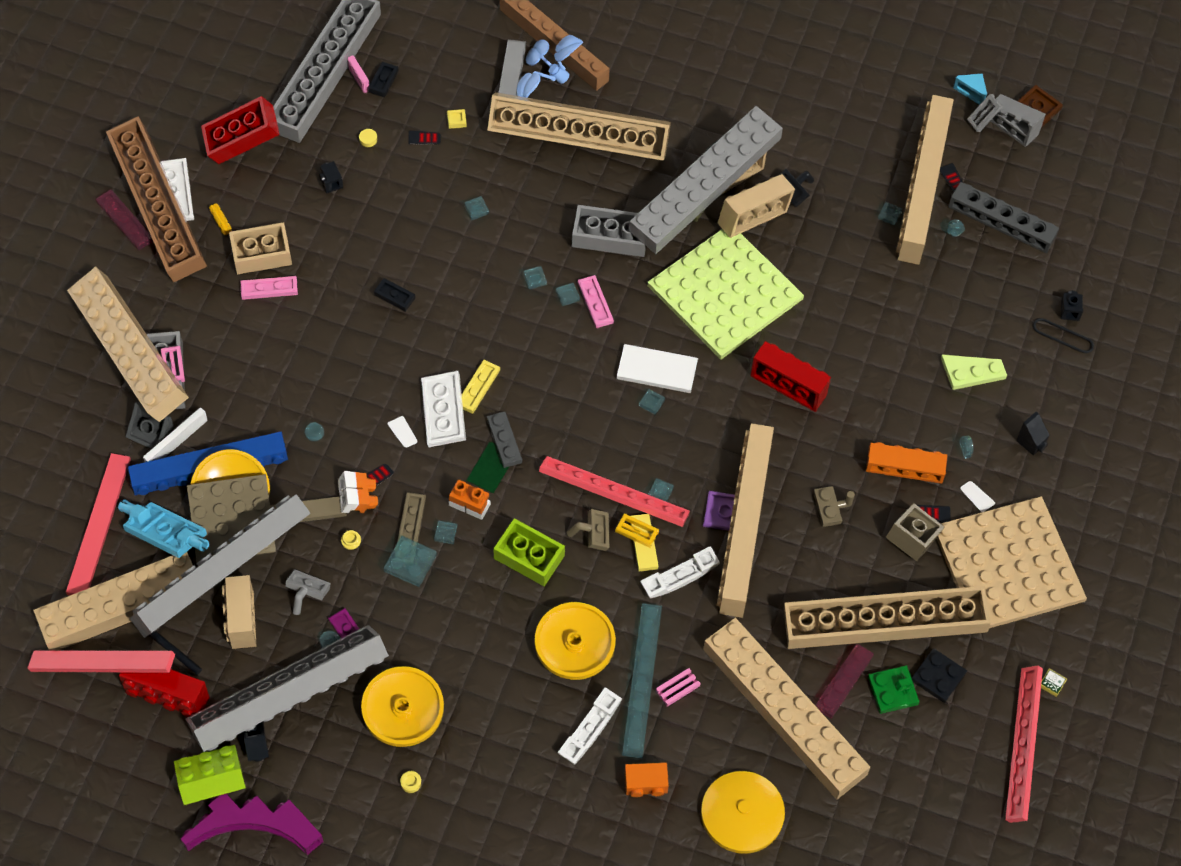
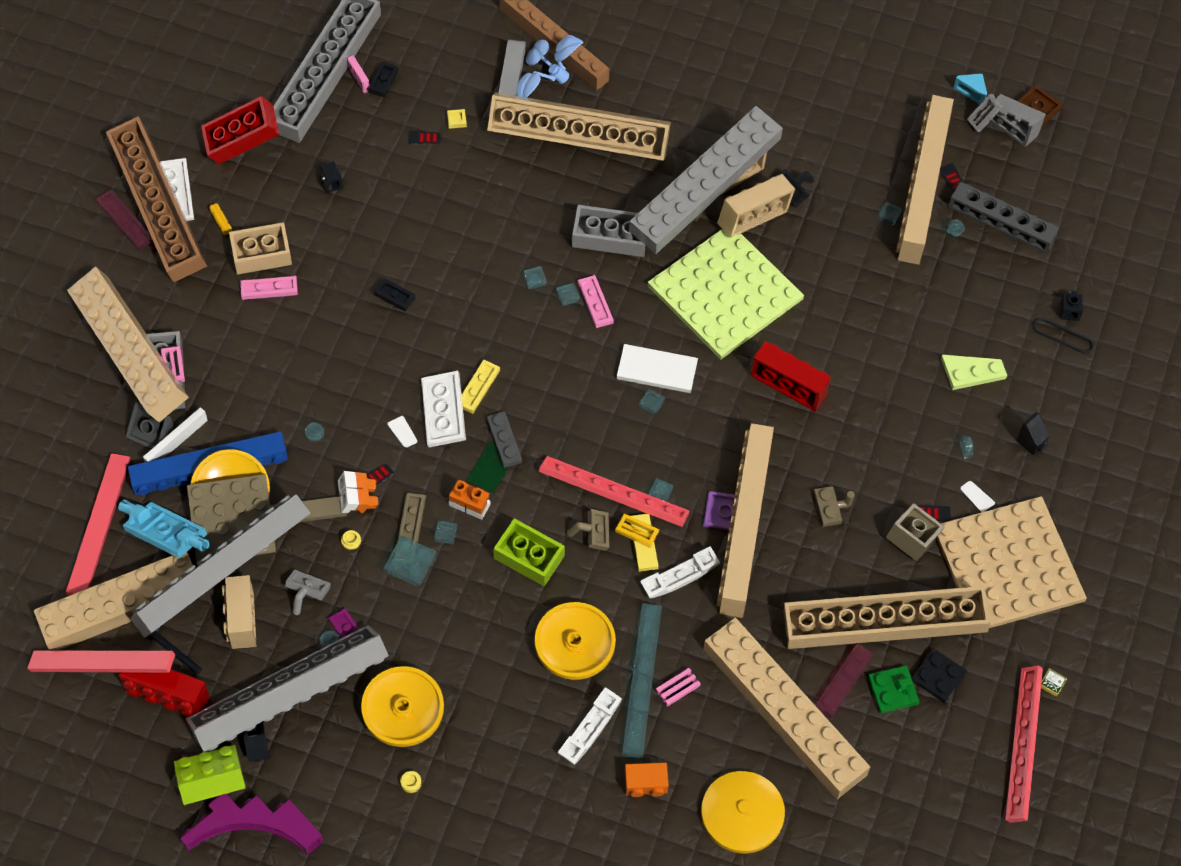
light yellow tile [359,129,377,147] -> none
clear light blue plate [465,196,489,220] -> none
orange brick [866,442,947,484] -> none

